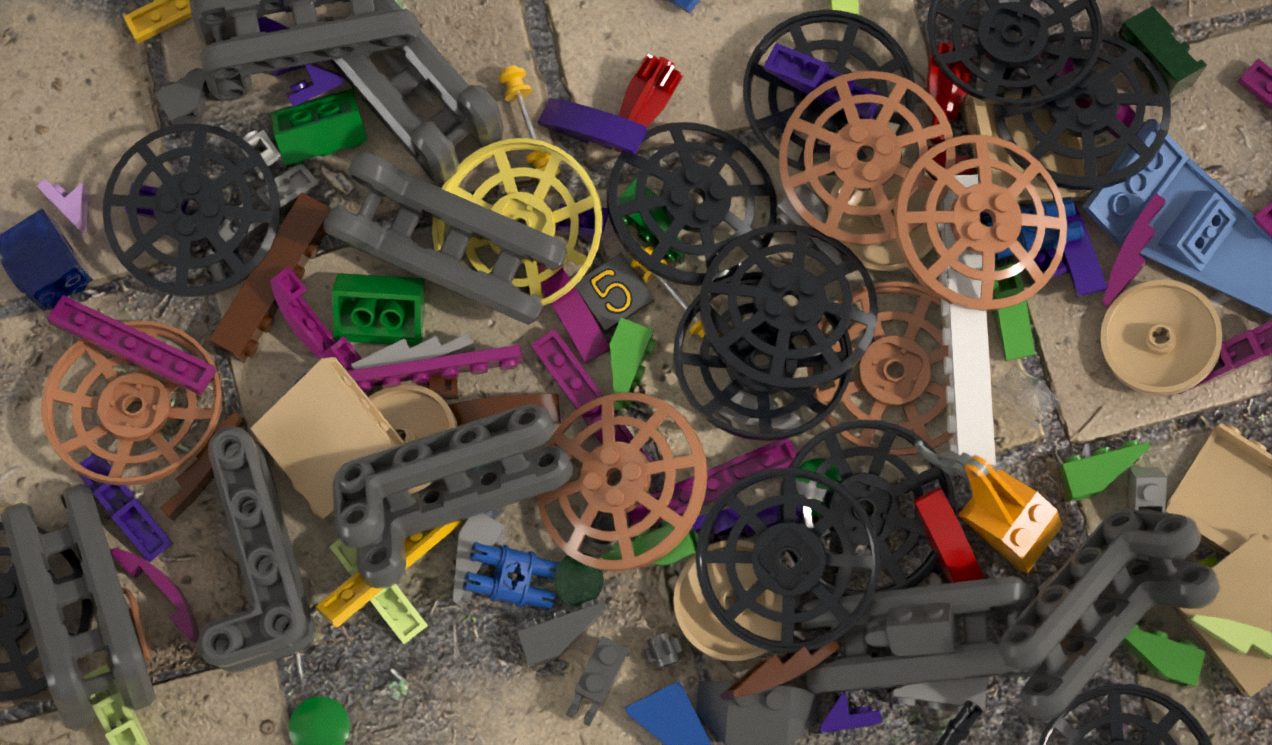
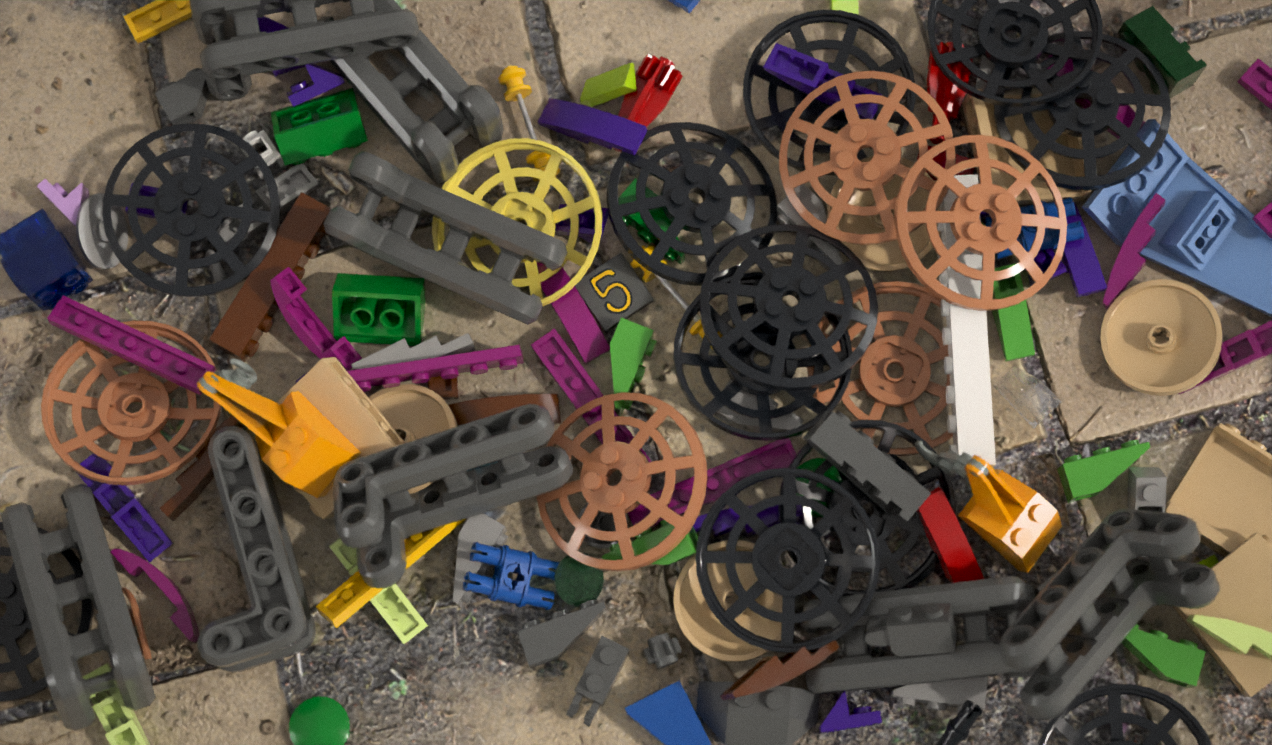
none -> light grey piece [76,193,128,270]
none -> light orange slope [197,358,361,498]
none -> lime slope [580,63,637,107]
none -> dark grey wedge [803,411,931,522]

